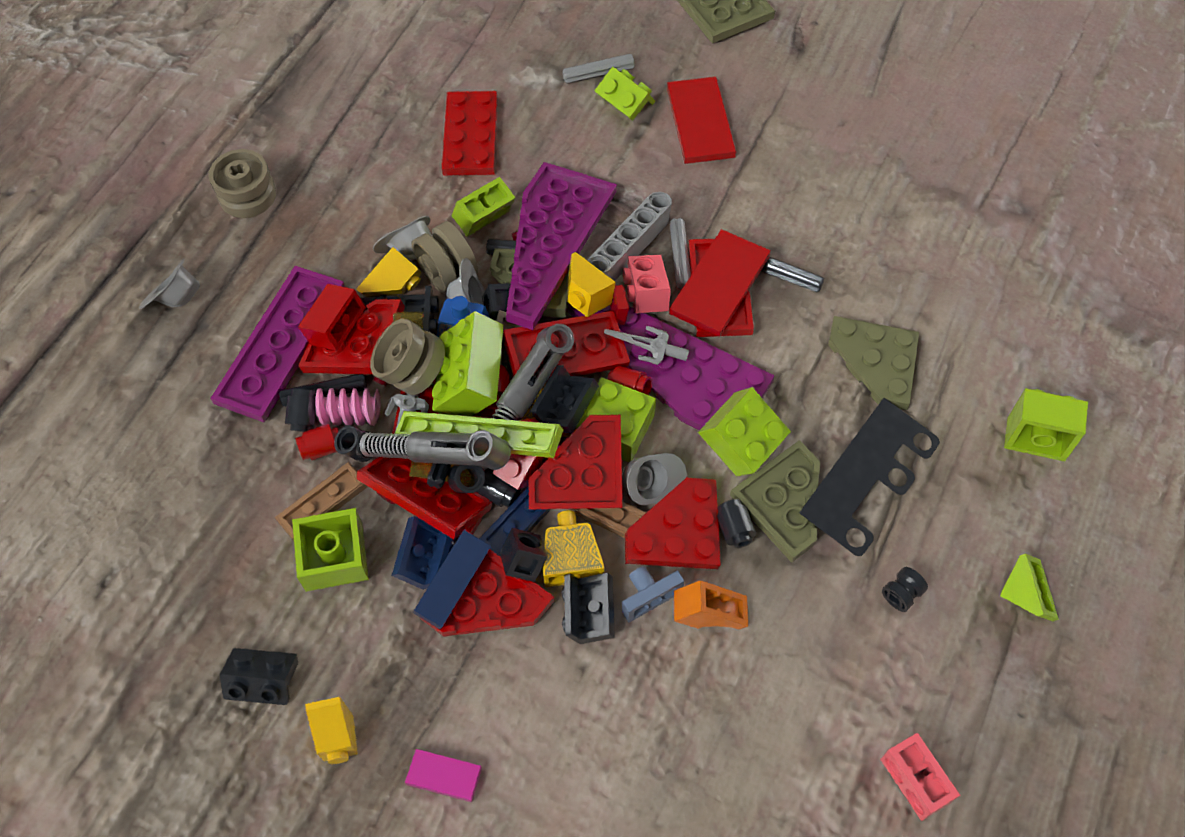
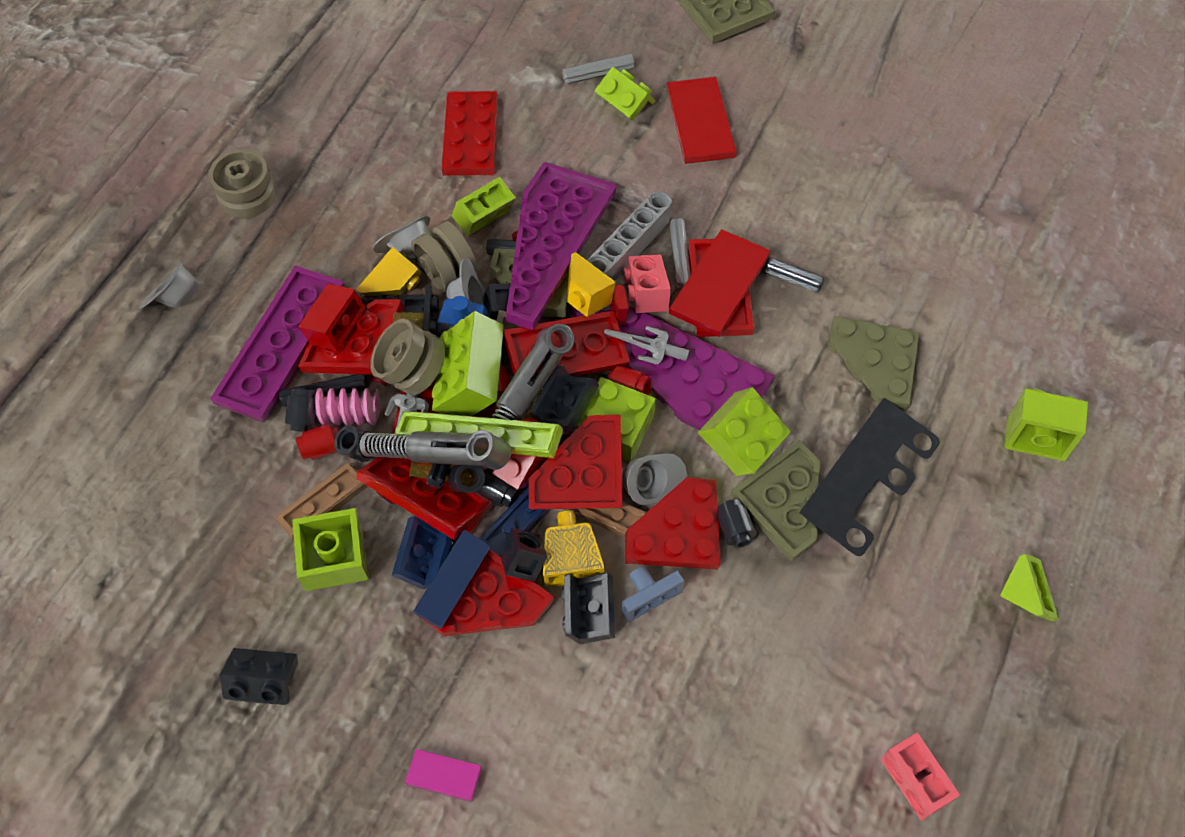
yellow slope [305,697,358,764] -> none
orange arch [674,580,748,630] -> none
black wheel [882,567,928,612] -> none

